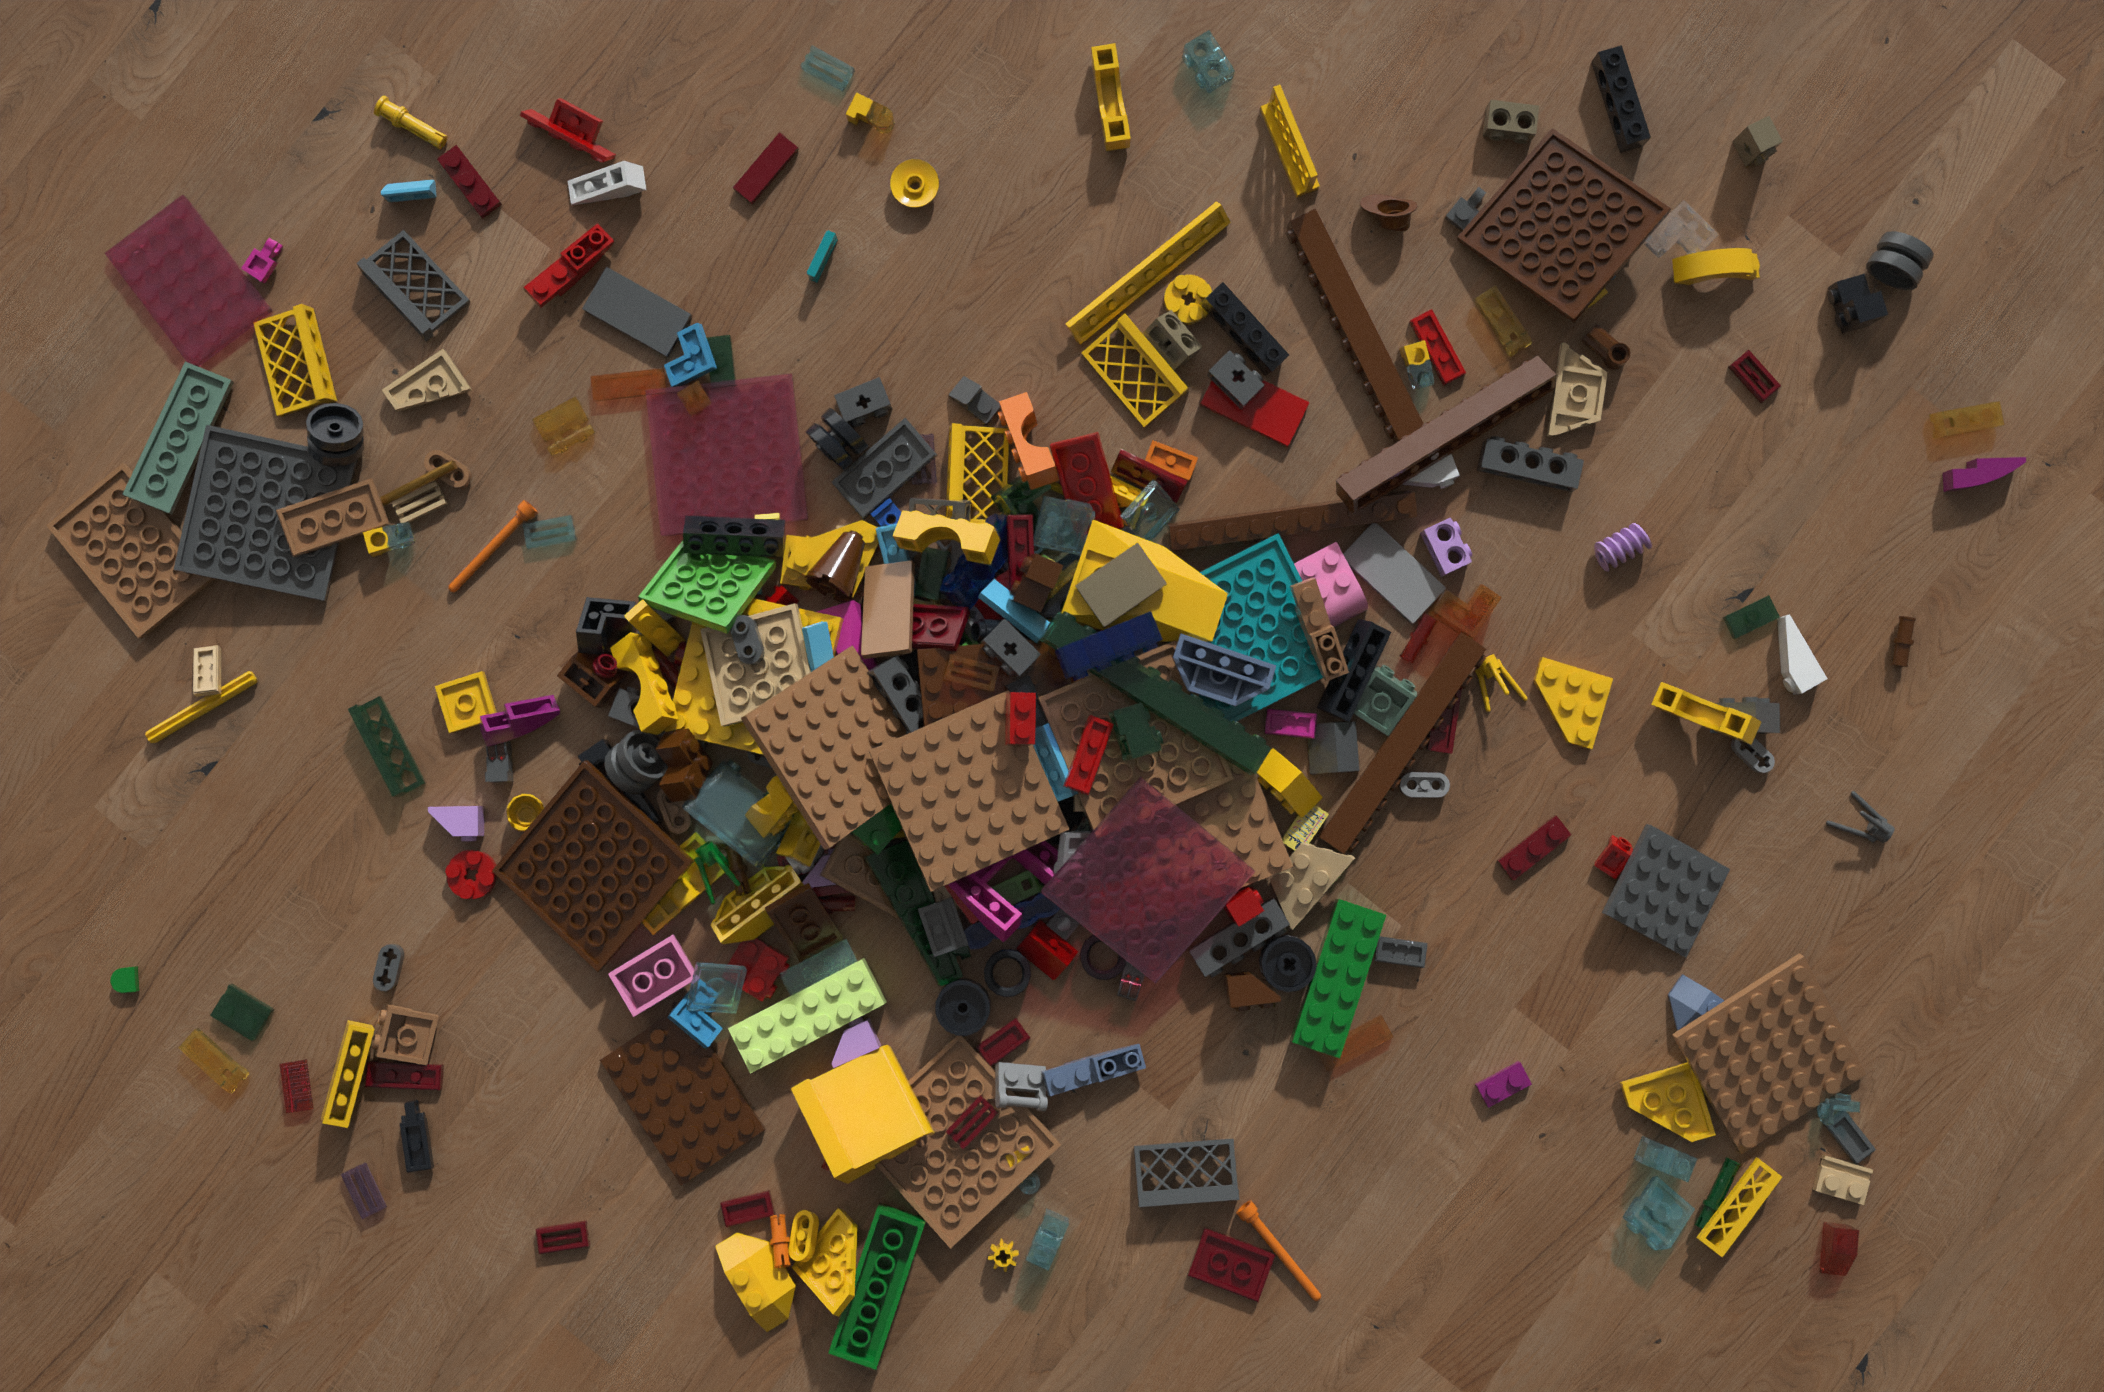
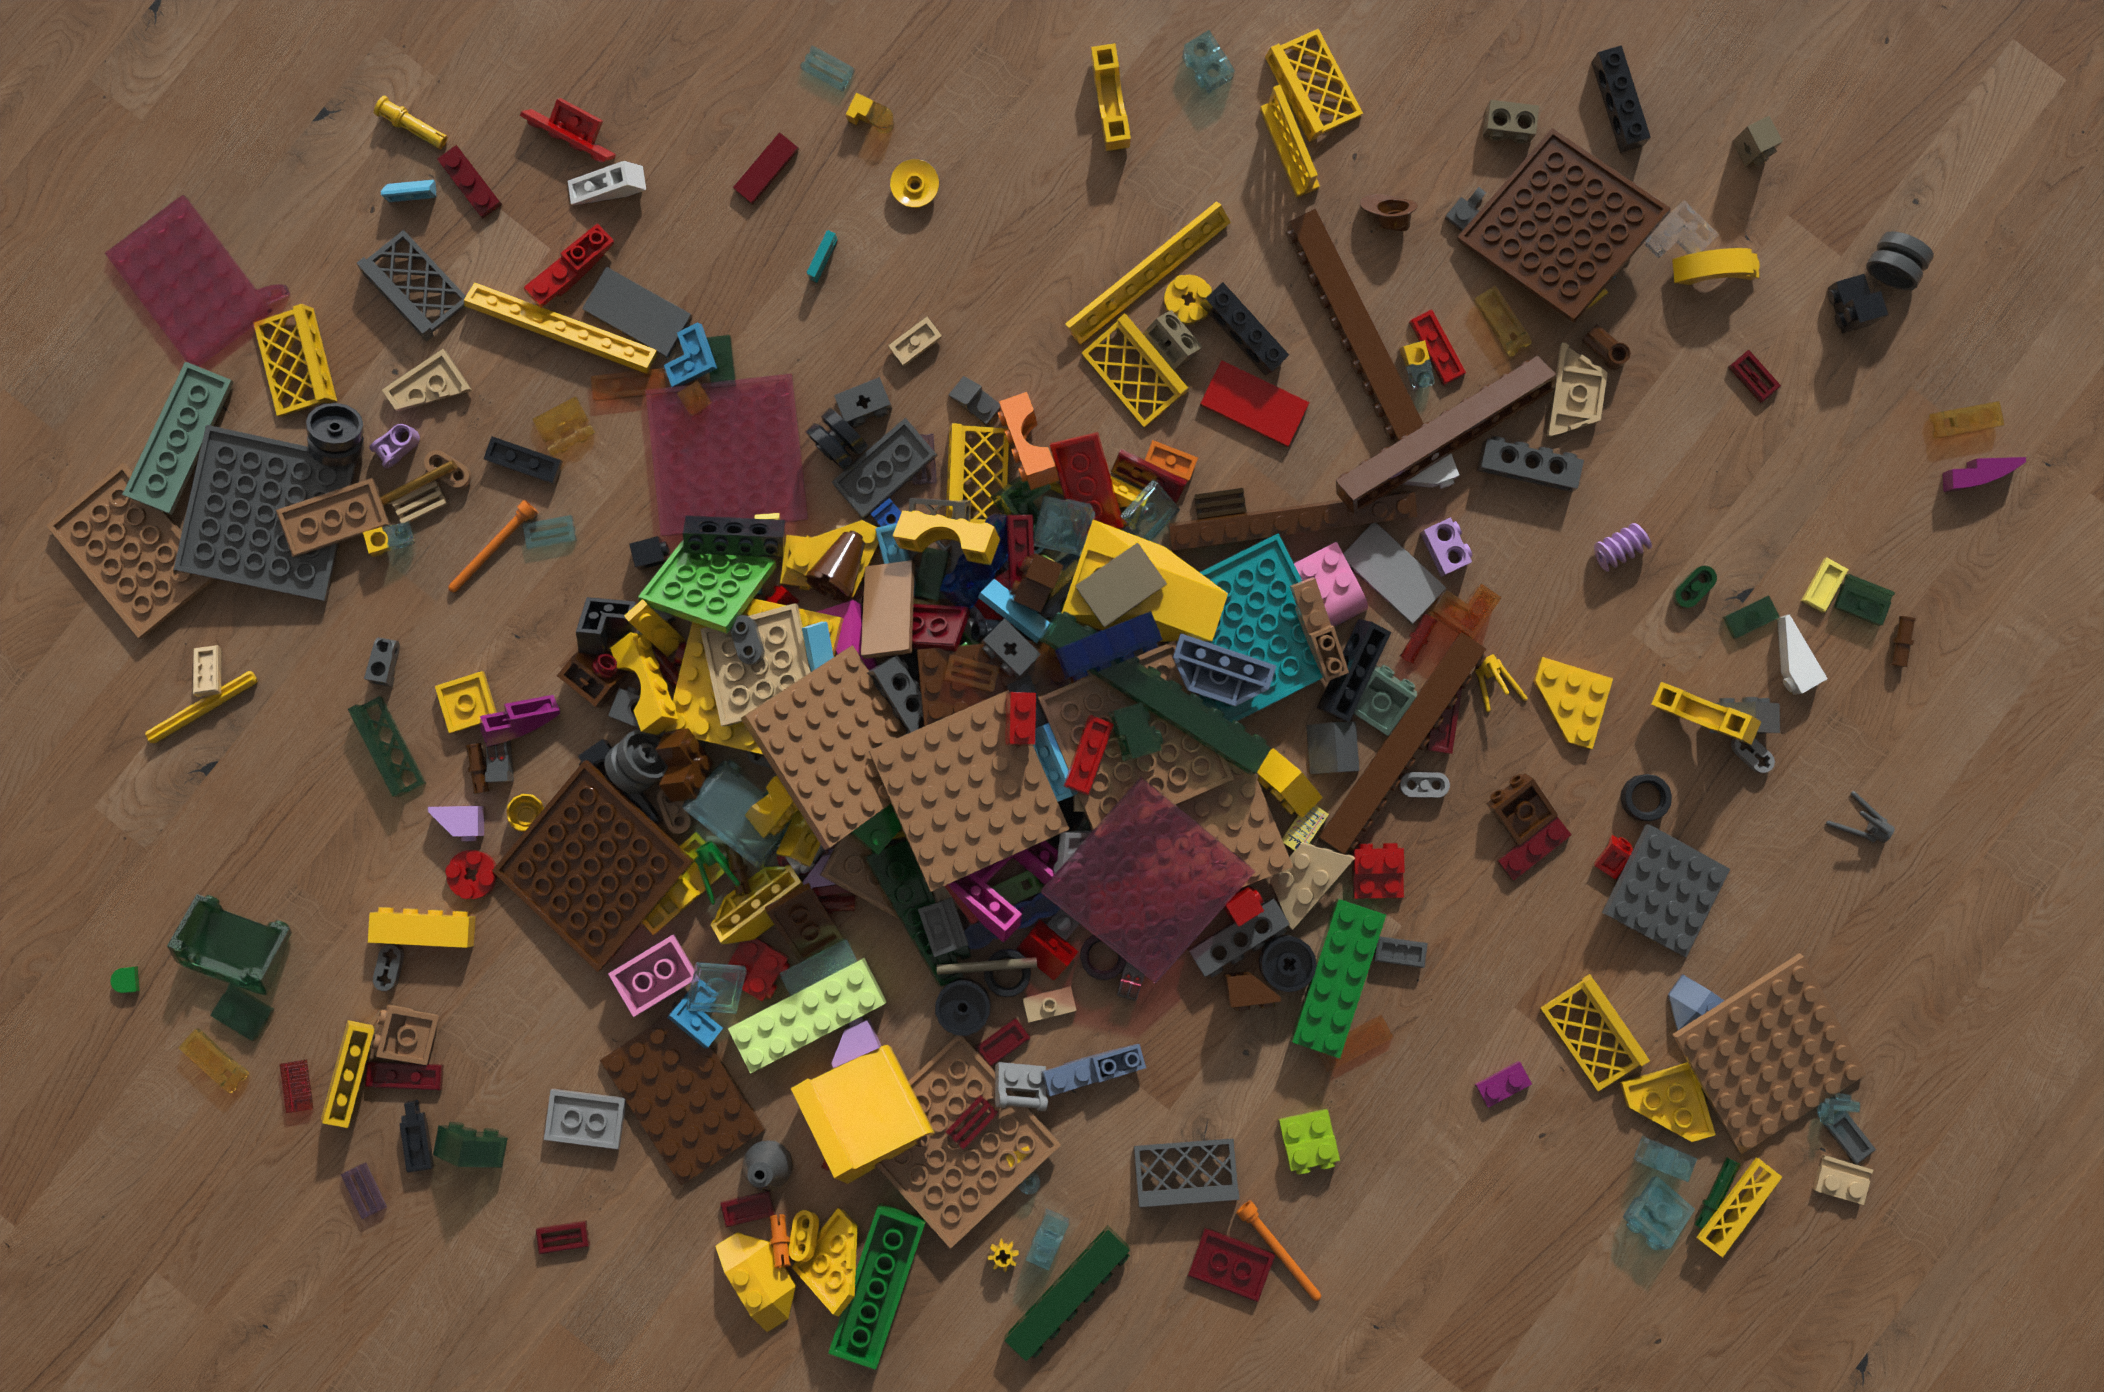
dark pink plate [241,238,283,283] -> none
dark grey brick [1207,350,1264,410] -> none
dark pink plate [1265,709,1317,739] -> none
clear red slope [1819,1222,1859,1276] -> none
none -> clear green windscreen [167,894,292,995]
none -> clear pink tile [256,284,290,304]
none -> dark grey leg [364,637,400,687]
none -> yellow brick [367,907,476,948]
none -> lavender piece [369,424,420,468]
none -> clear green brick [433,1122,508,1168]
none -> yellow plate [464,283,657,374]
none -> reddish brown pin [465,743,490,794]
none -> black plate [483,436,563,484]
none -> light grey plate [544,1089,626,1149]
none -> black brick [629,536,670,570]
none -> dark grey cone [743,1140,792,1191]
none -> tan plate [888,317,942,367]
none -> dark tan bar [937,957,1037,975]
none -> dark green brick [1004,1225,1130,1362]
none -> tan plate [1023,986,1077,1023]
none -> dark brown tile [1194,488,1247,519]
none -> yellow fence [1265,28,1363,142]
none -> lime plate [1278,1109,1340,1174]
none -> red plate [1352,843,1405,899]
none -> reddish brown plate [1486,773,1558,846]
none -> yellow fence [1540,974,1650,1091]
none -> black tyre [1621,774,1672,821]
none -> dark green plate [1673,565,1717,608]
none -> light yellow tile [1801,558,1849,613]
none -> clear green plate [1833,574,1895,626]

